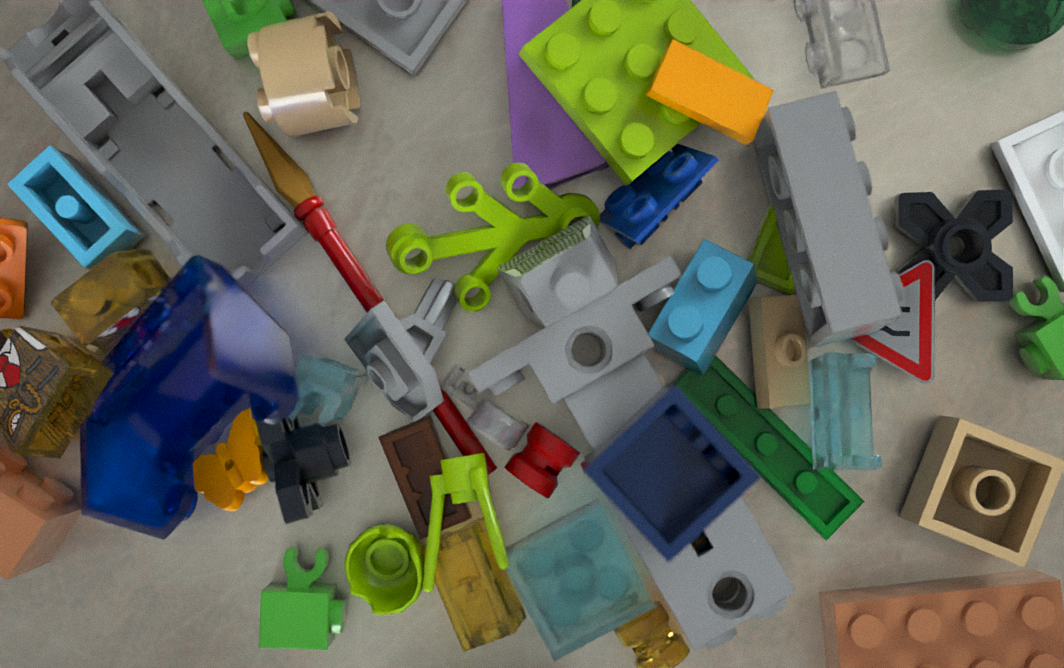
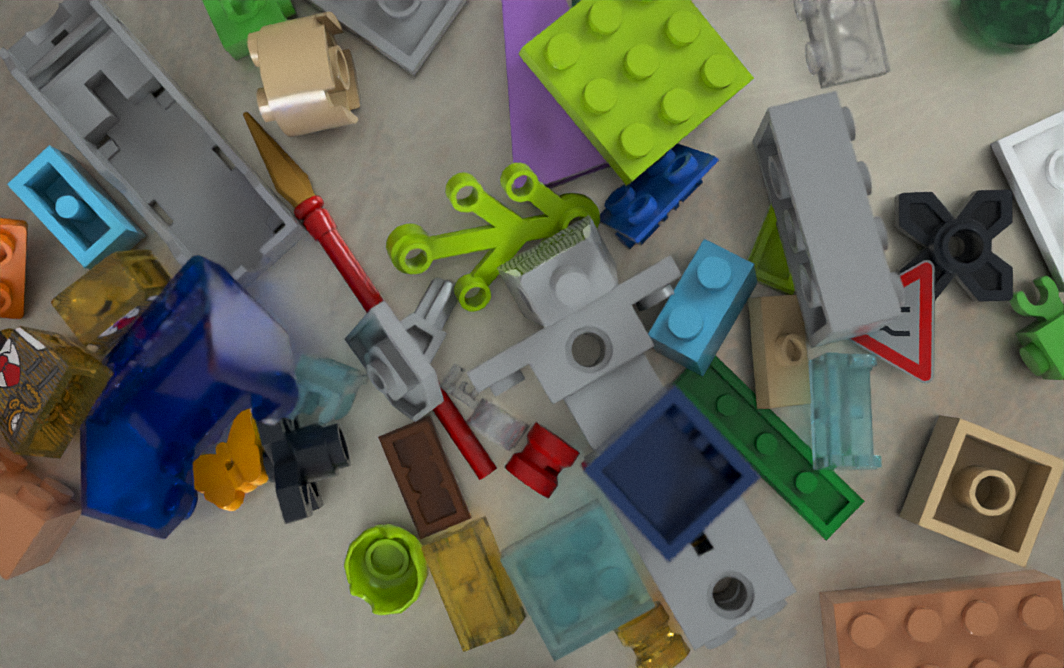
bright green brick [259,546,345,650] -> none
lime plant [422,453,509,593] -> none
light orange tile [646,39,774,145] -> none

